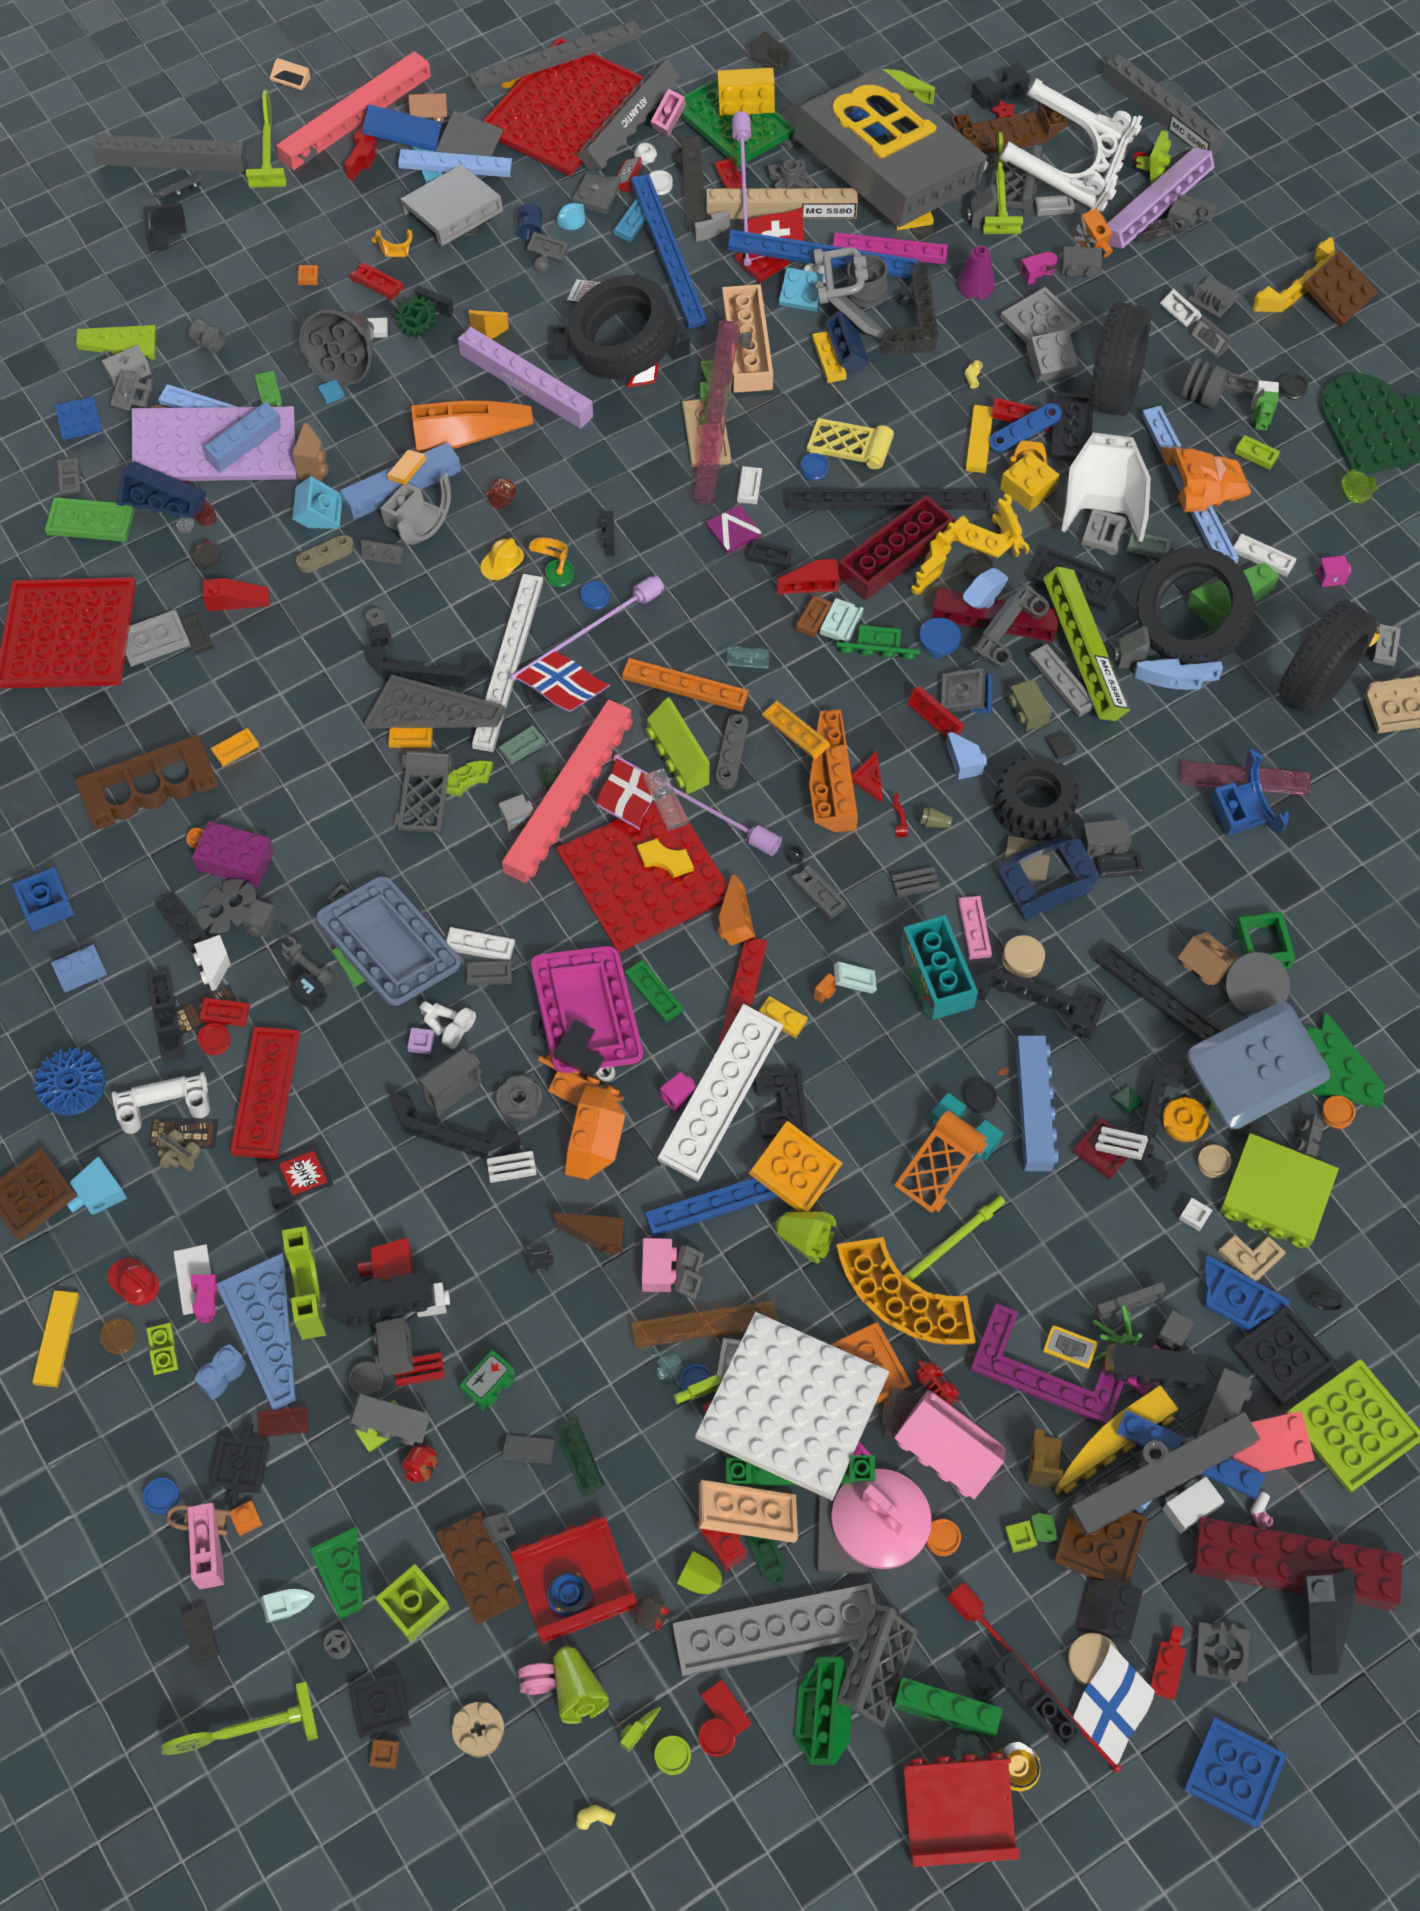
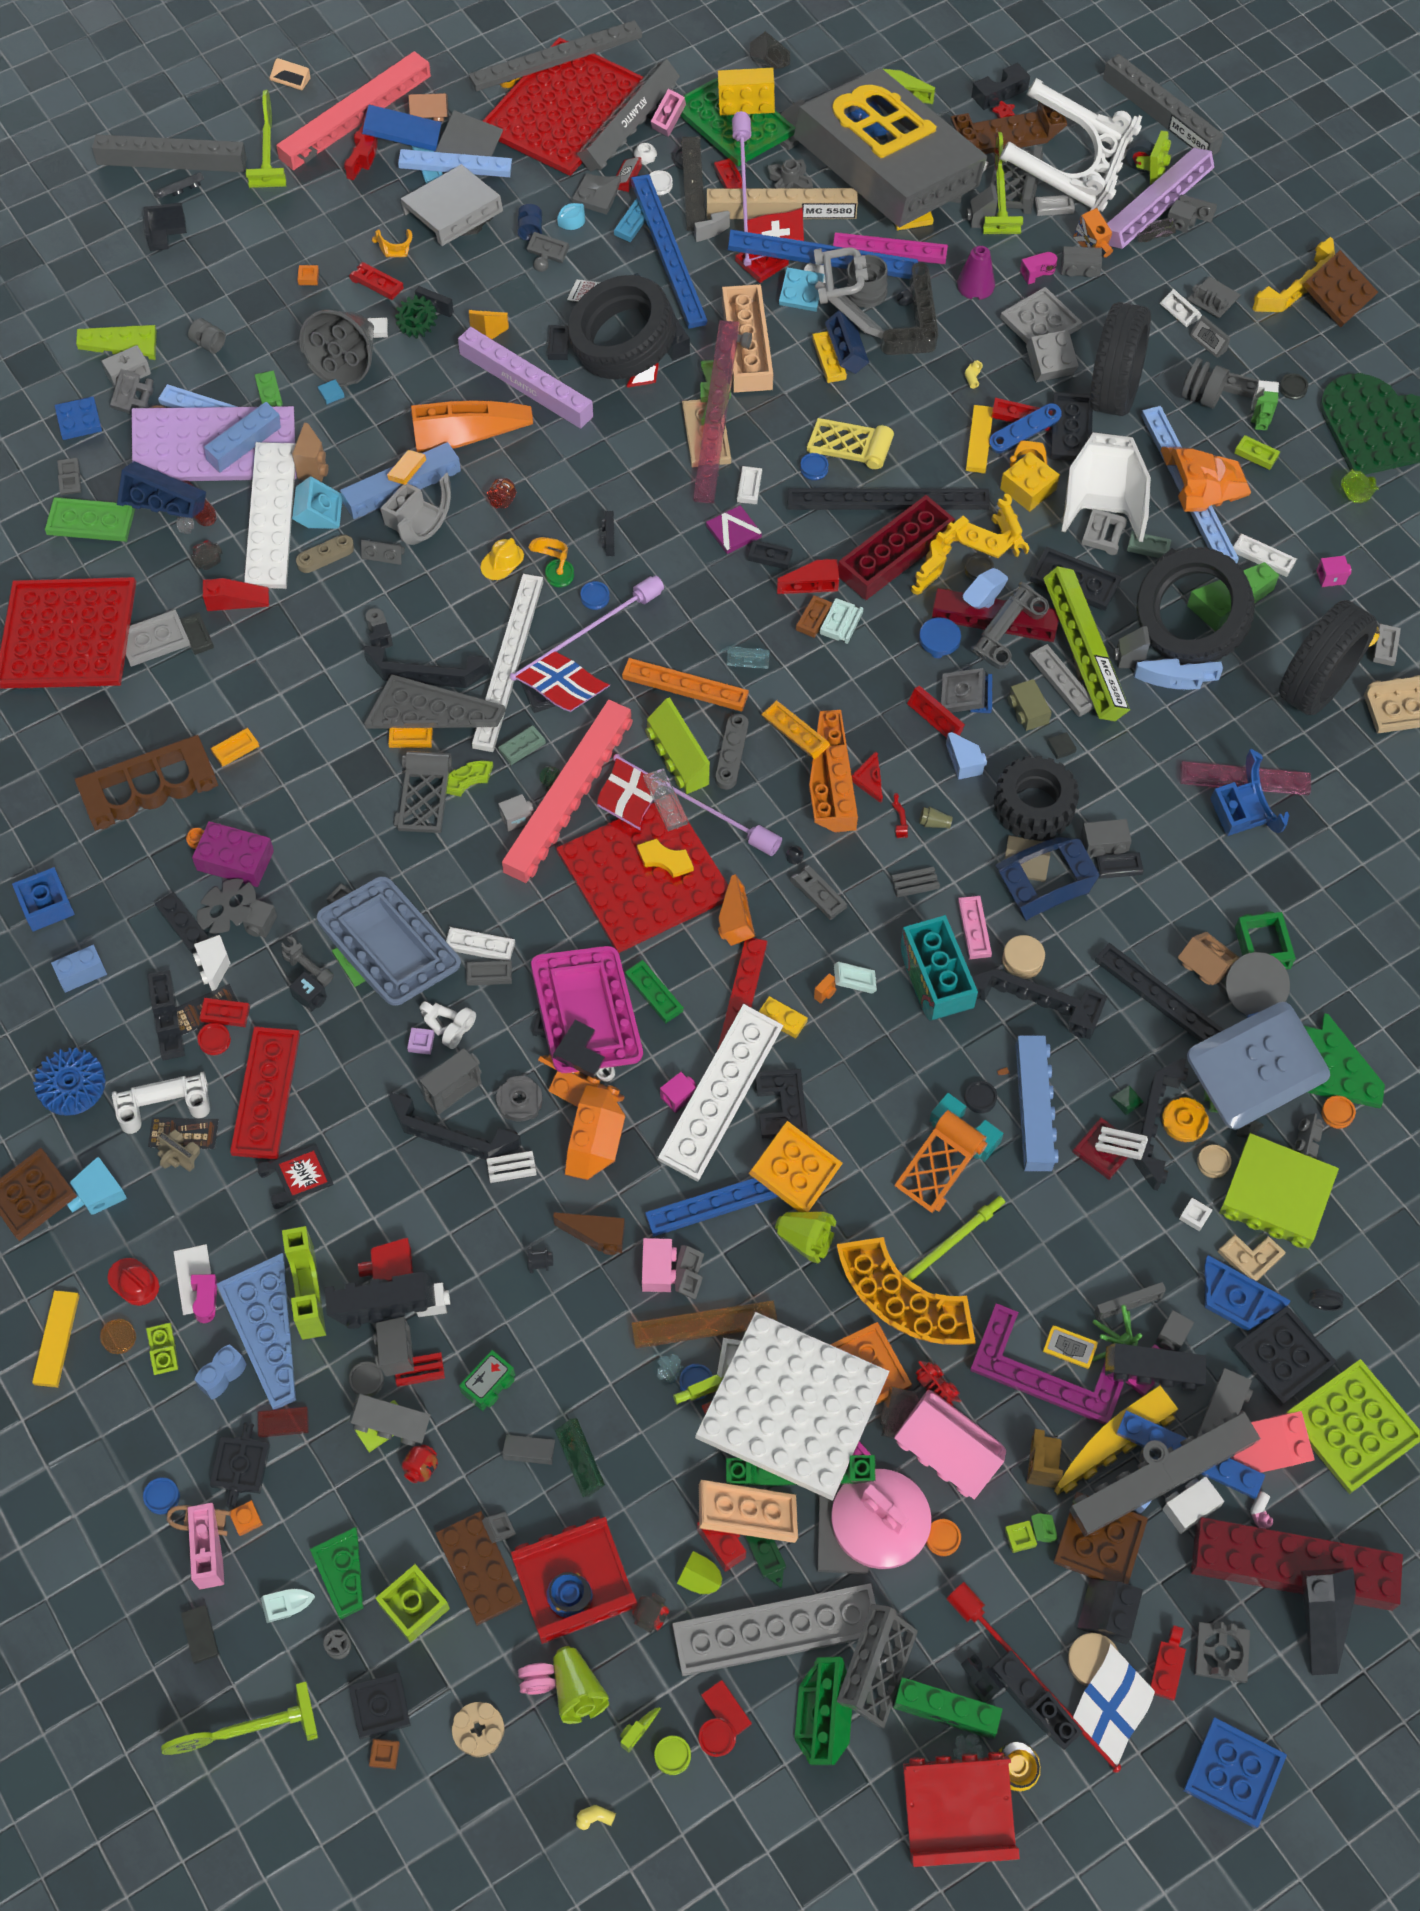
green bracket [836,625,920,660] -> none
none -> white plate [244,442,296,589]

